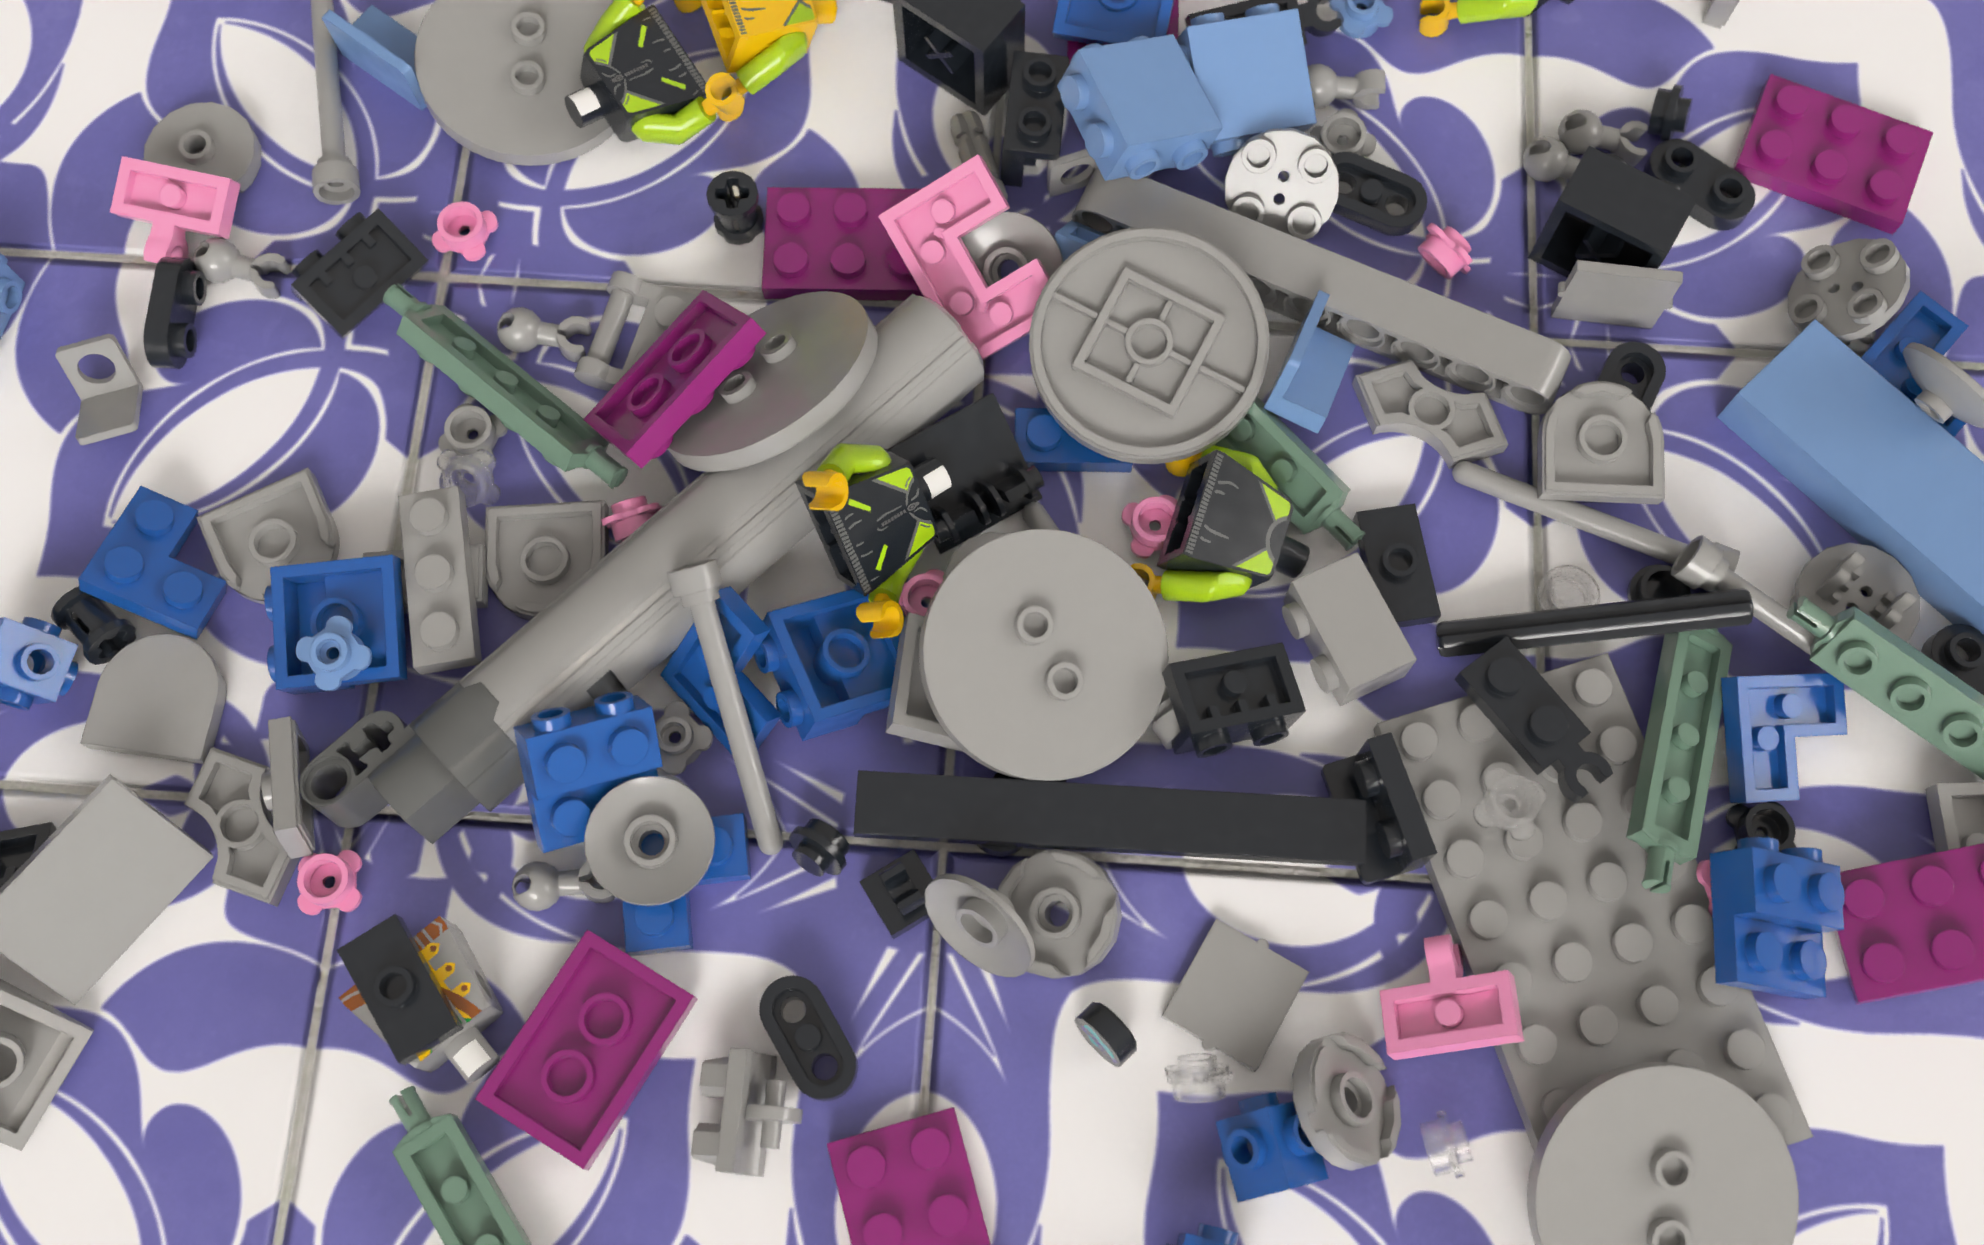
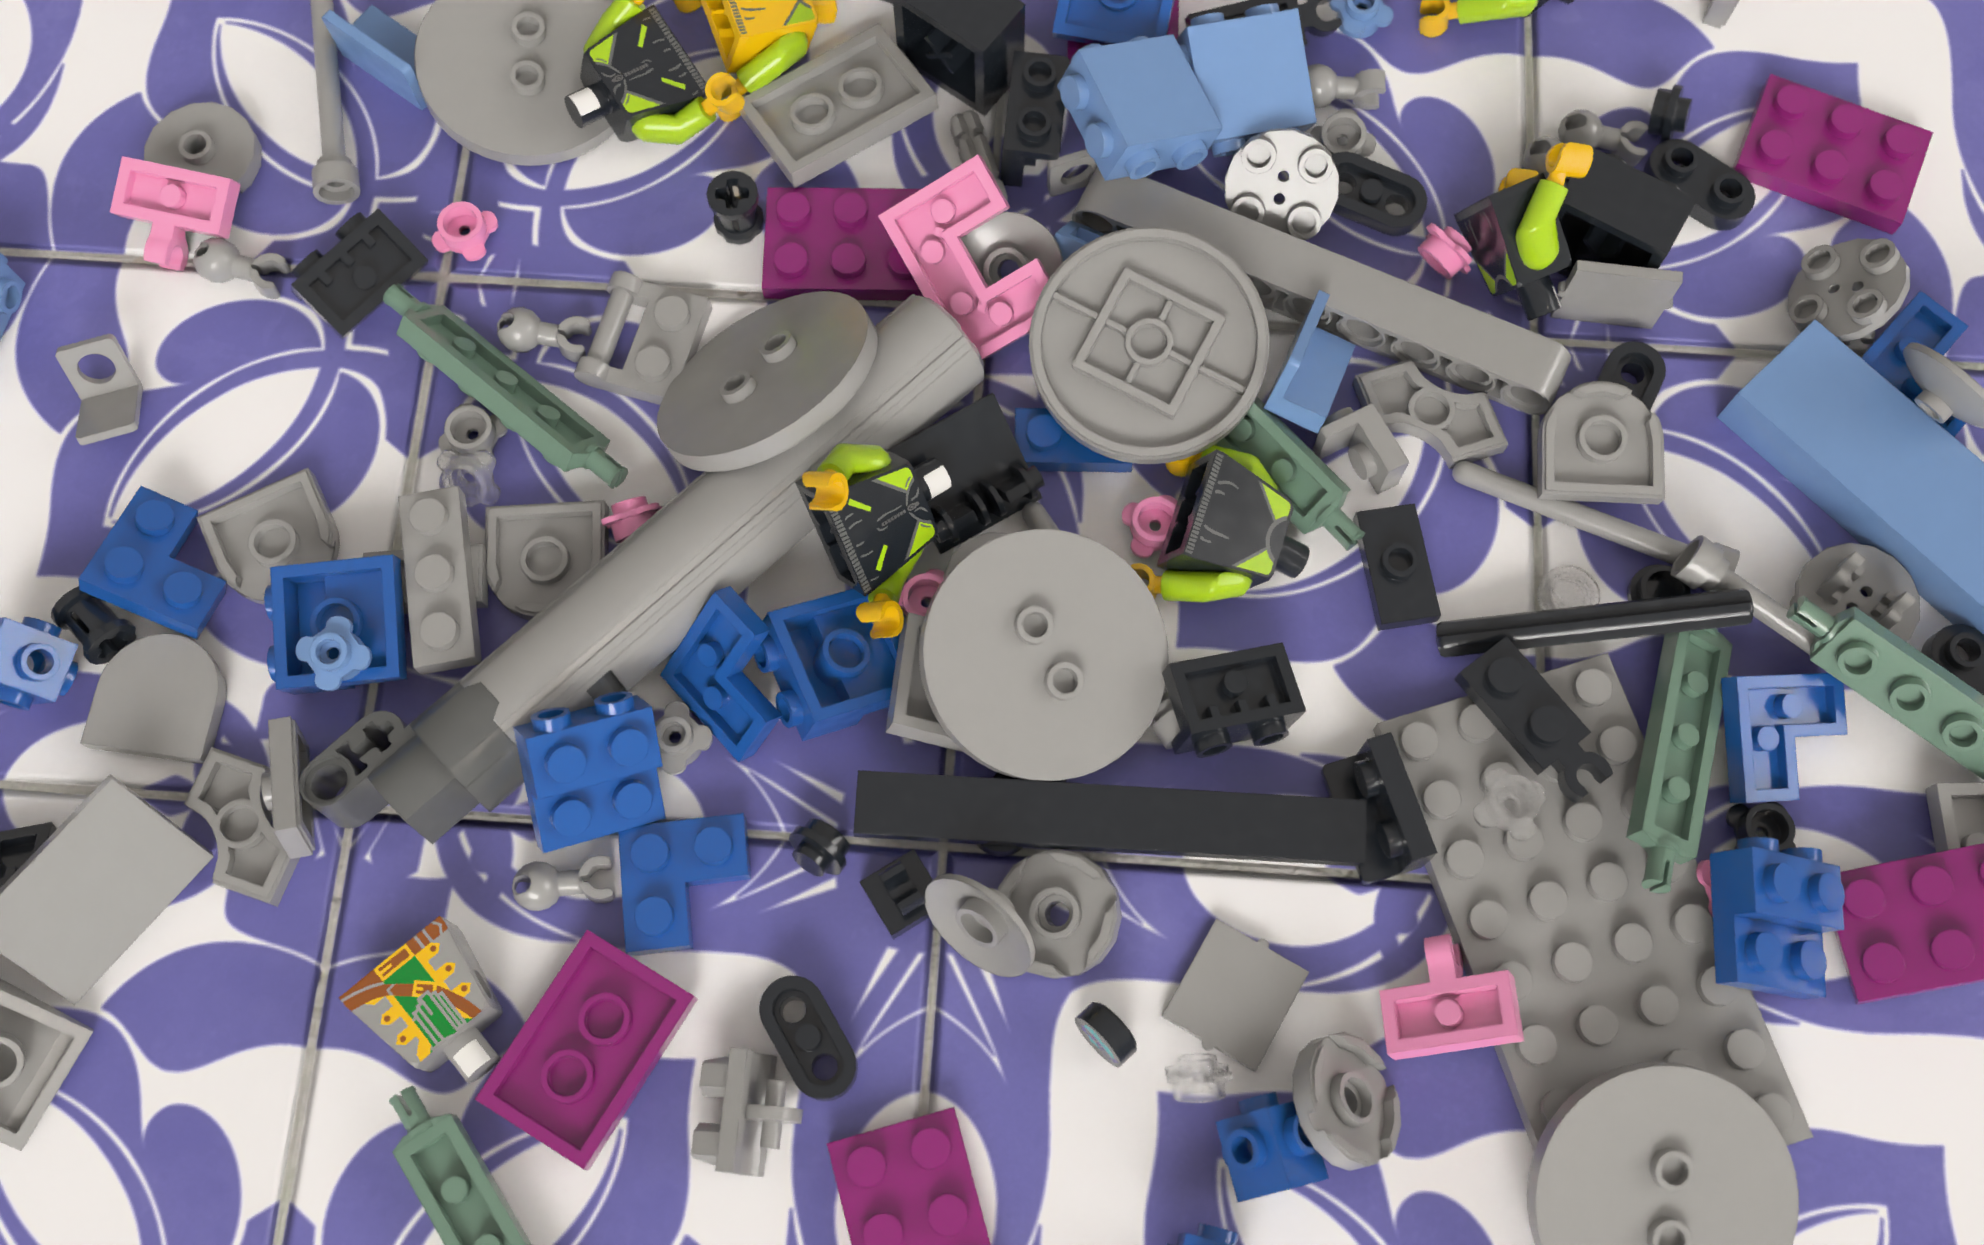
black plate [143,257,206,369] -> none
bright pink plate [297,850,362,916] -> none
black plate [337,914,464,1065] -> none
magenta plate [583,290,767,469] -> none
light grey dish [584,776,715,906] -> none
light grey piece [666,559,783,855] -> none
light grey brick [1282,552,1417,706] -> none
clear plate [1420,1110,1473,1178] -> none
none -> light grey plate [740,24,939,188]
none -> light grey bracket [1313,403,1409,495]
none -> torso [1454,142,1593,321]

